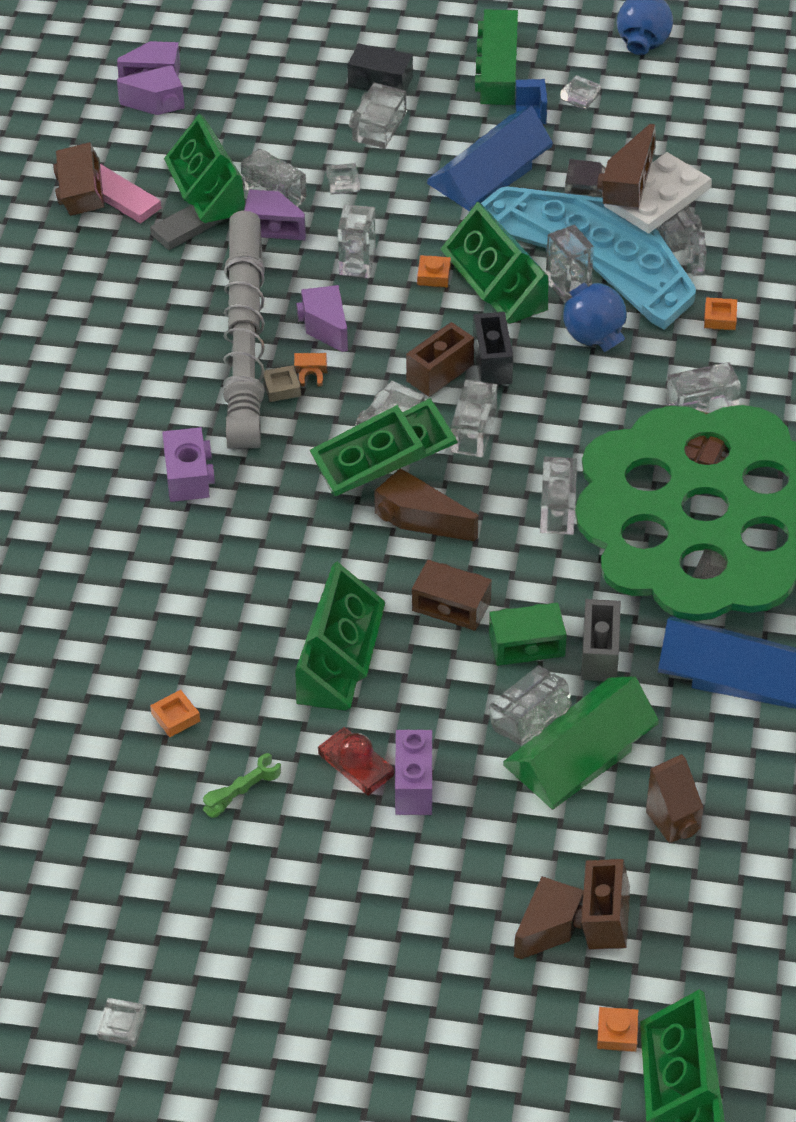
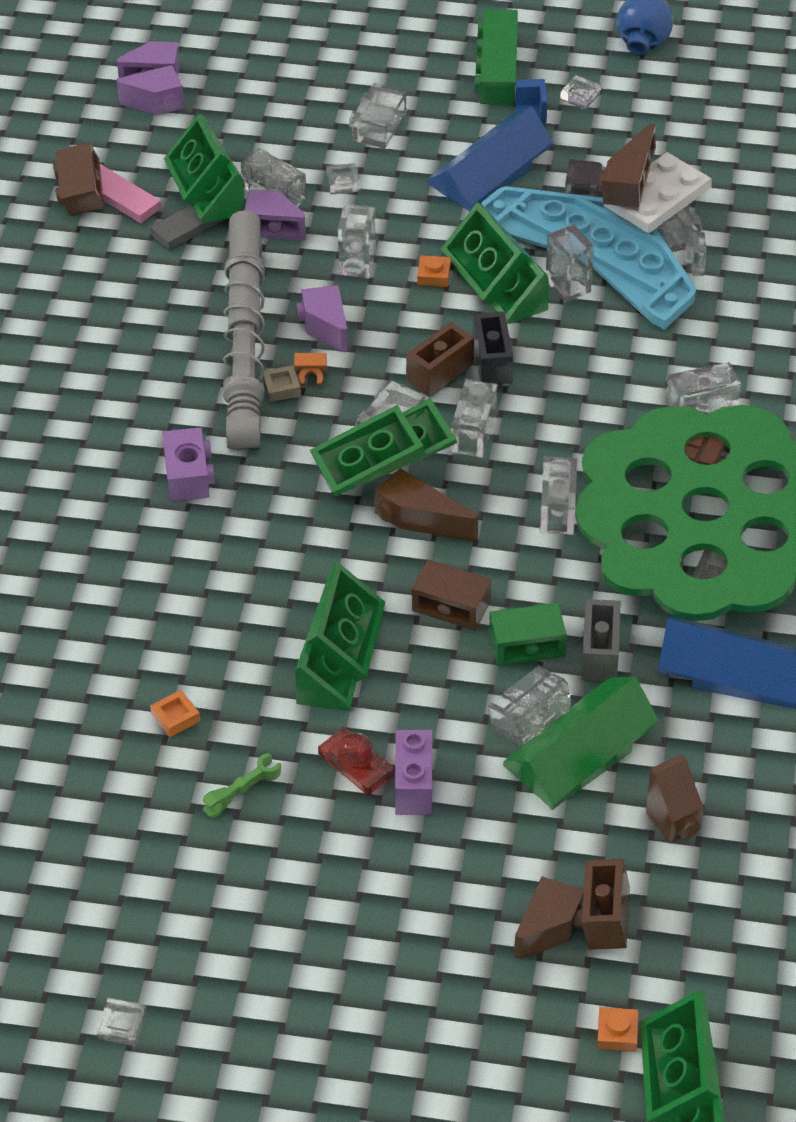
black brick [347,43,413,98] -> none
blue brick [563,282,627,352] -> none
orange plate [704,297,737,330] -> none

